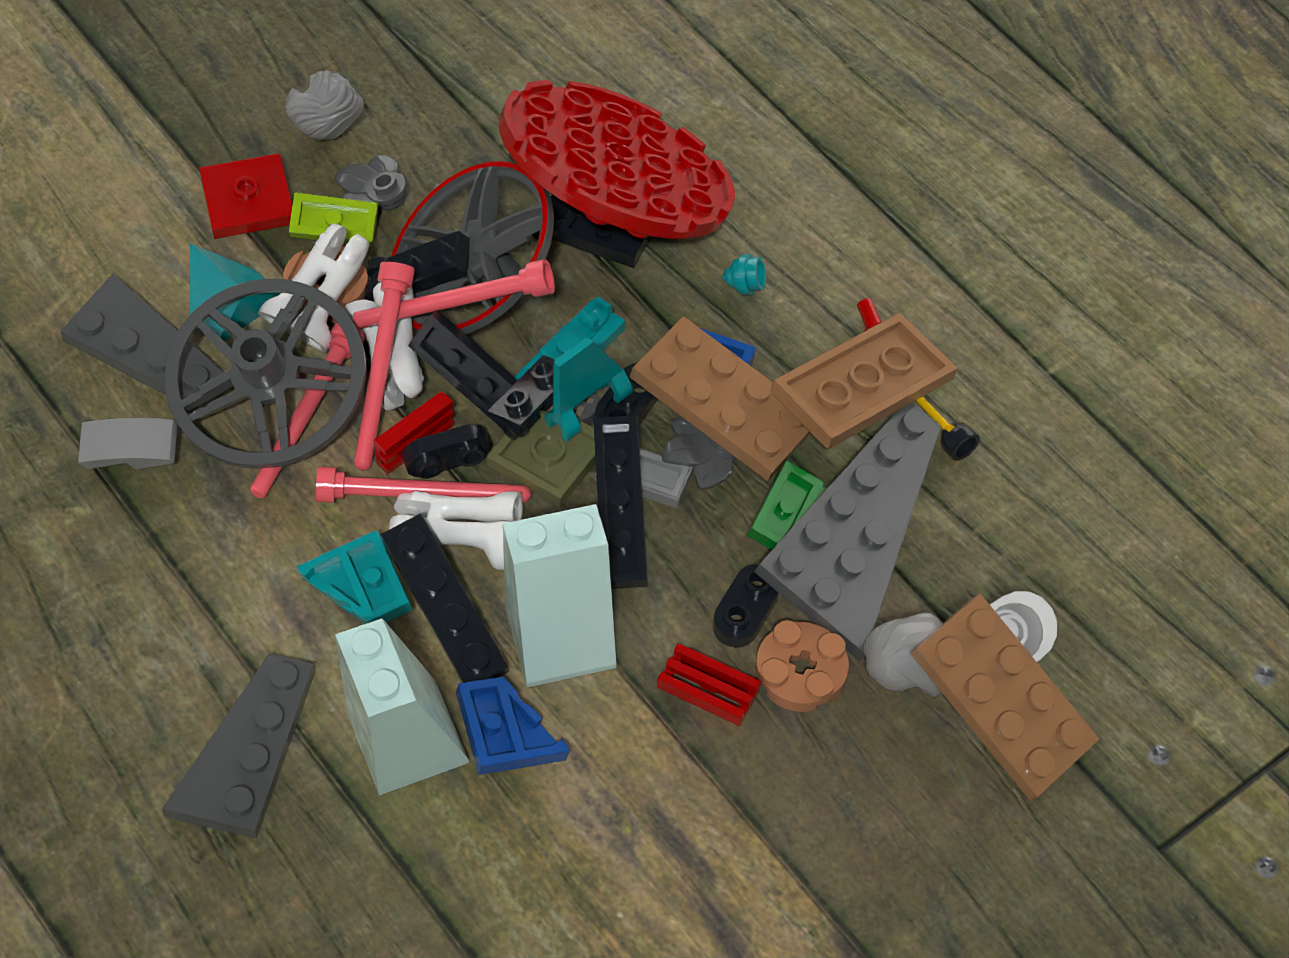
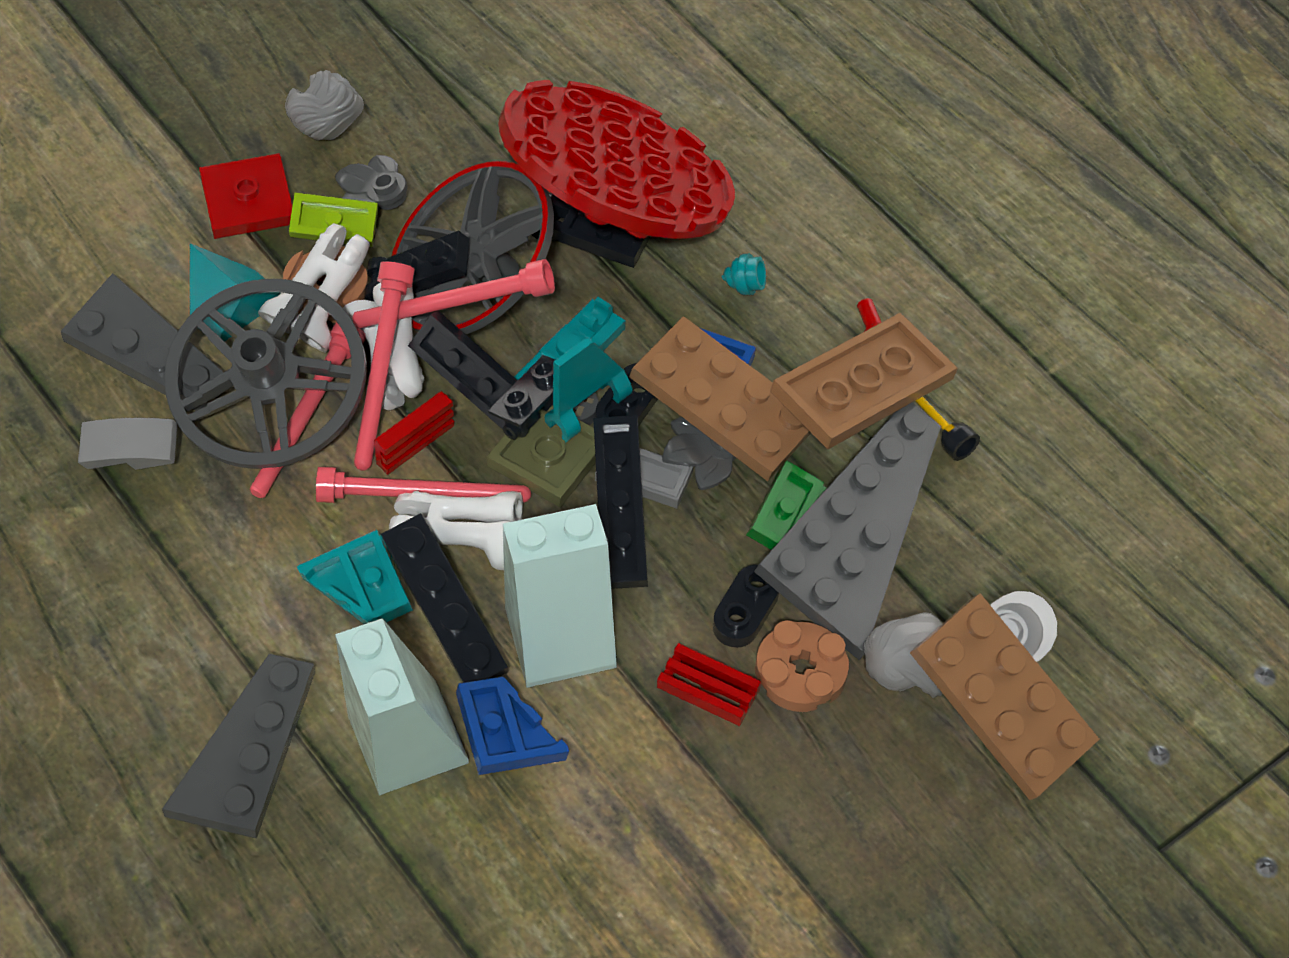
black plate [401,424,491,479] -> none

